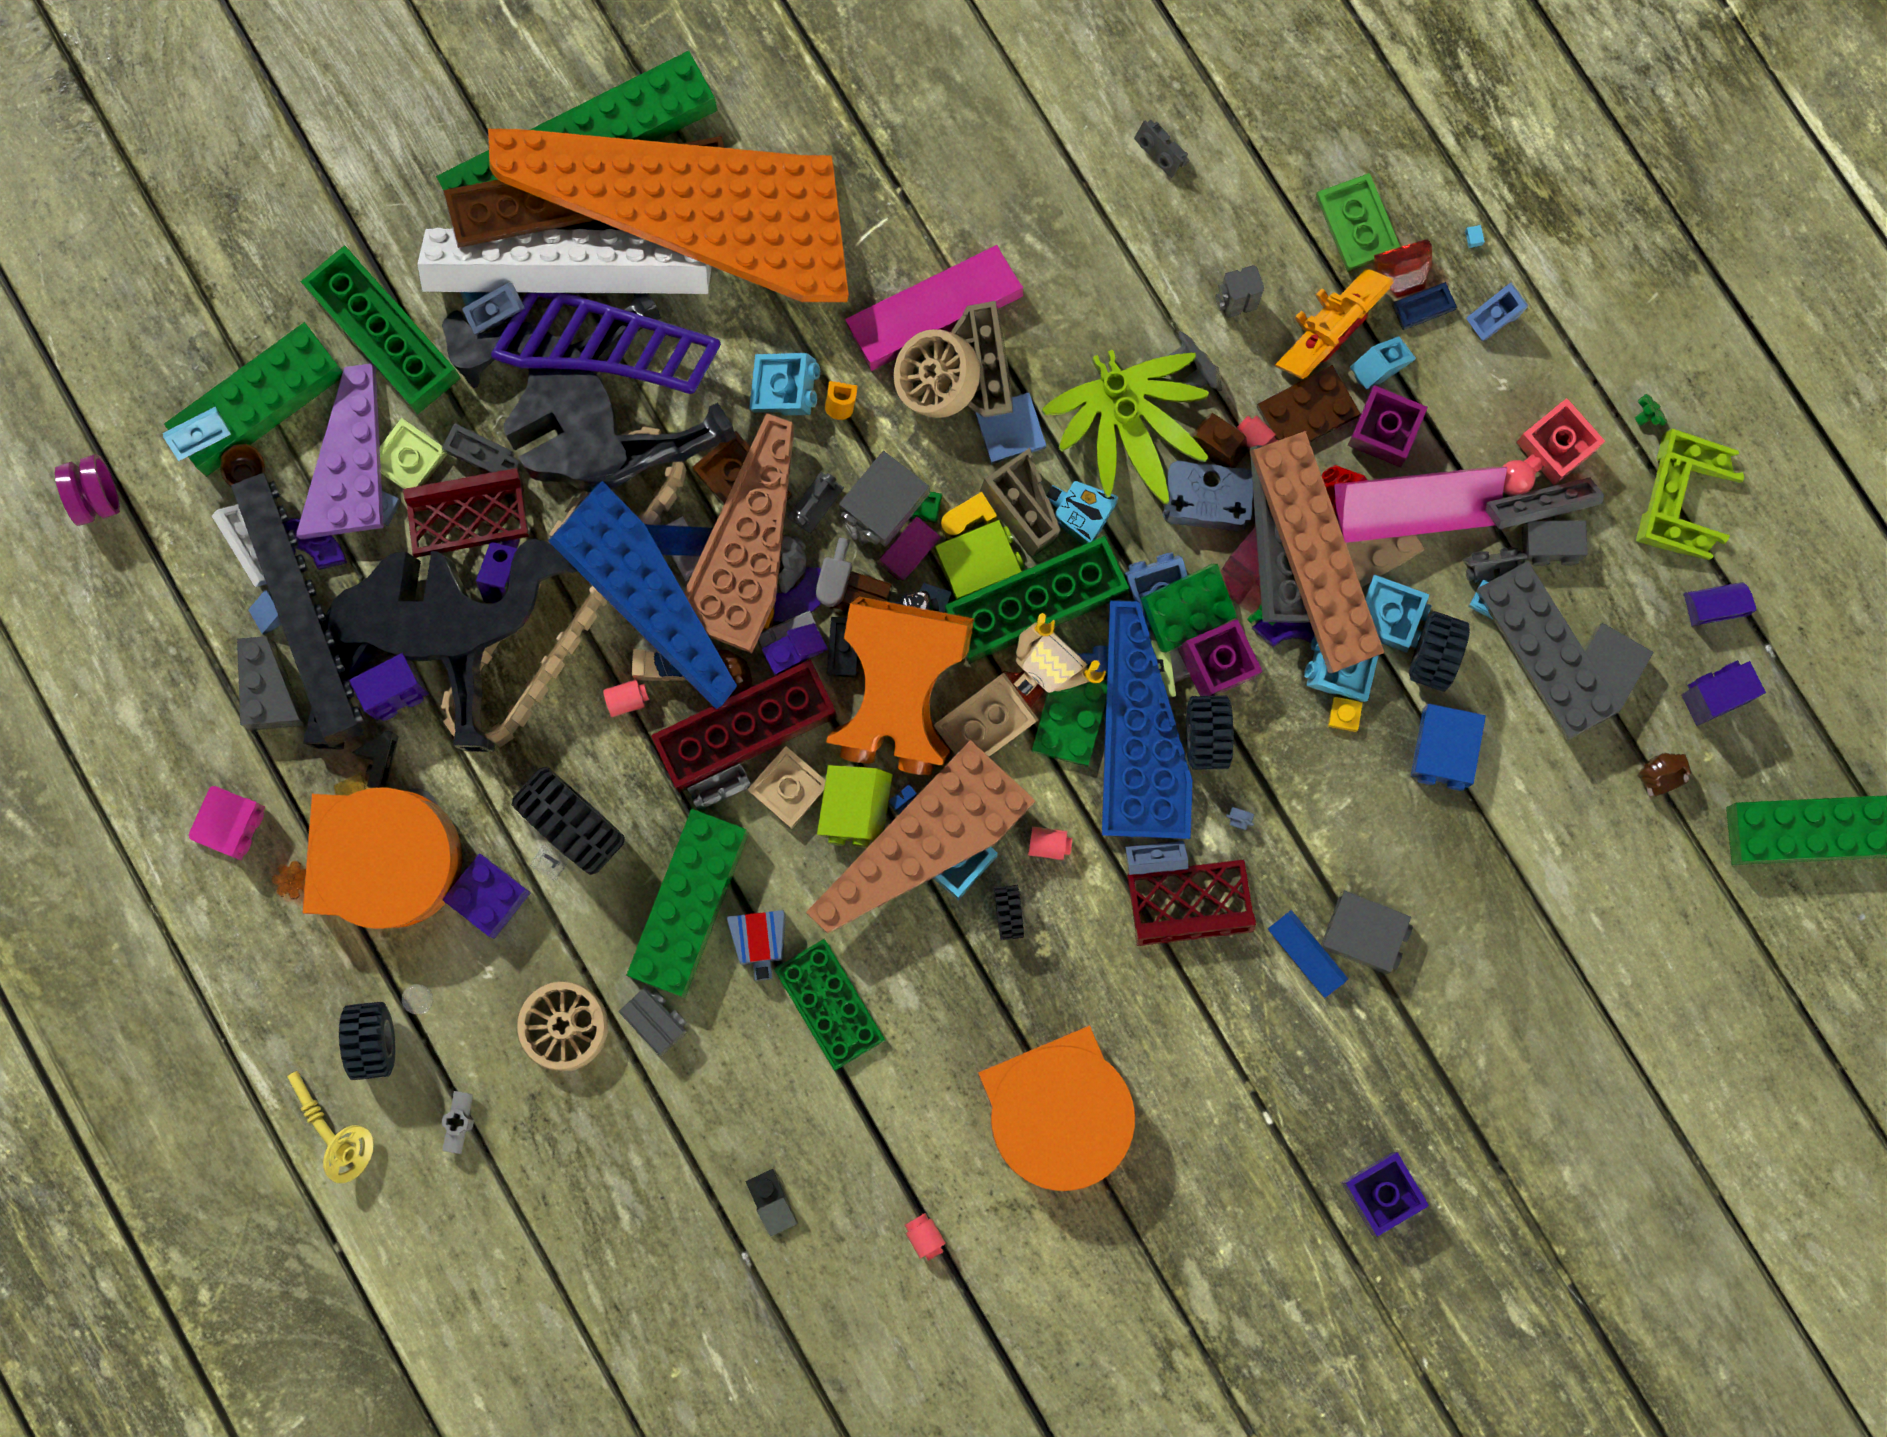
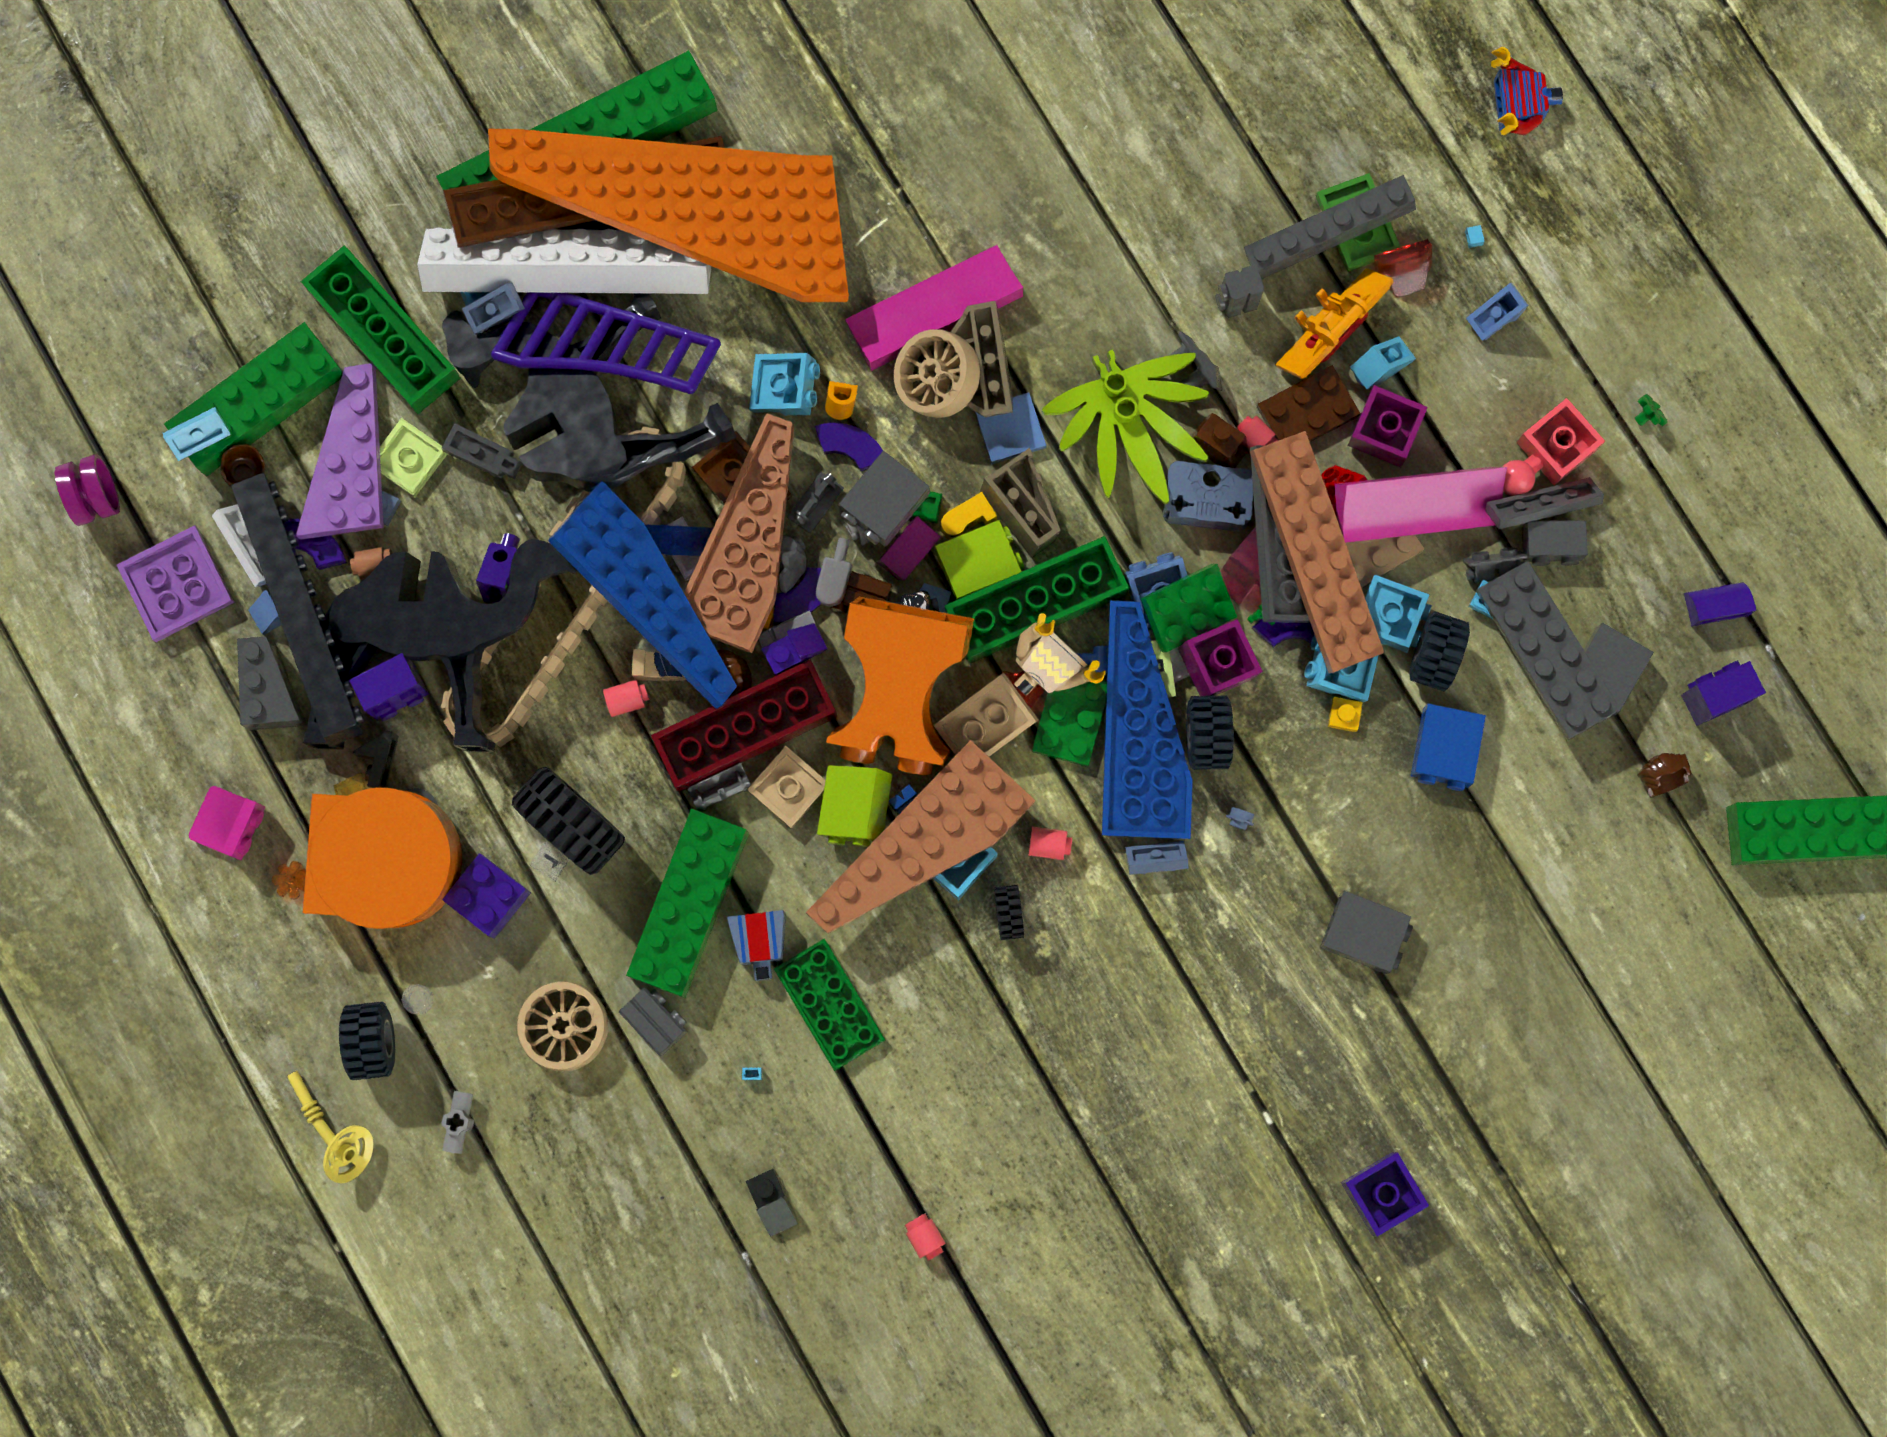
dark red fence [403,468,529,558] -> none
black hinge [827,617,861,677] -> none
orange brick [978,1025,1135,1191] -> none
medium azure torso [1046,481,1118,545] -> none
dark red fence [1127,859,1256,946] -> none
dark grey hinge [1134,120,1190,178] -> none
blue tile [1268,910,1348,998] -> none
dark blue tile [1392,282,1457,330] -> none
lime wedge [1636,428,1744,560] -> none
none -> medium lavender plate [117,525,235,642]
none -> nougat brick [350,547,393,580]
none -> medium azure piece [742,1068,762,1080]
none -> dark purple tile [815,423,883,471]
none -> dark grey brick [1244,175,1416,279]
none -> torso [1491,47,1563,135]

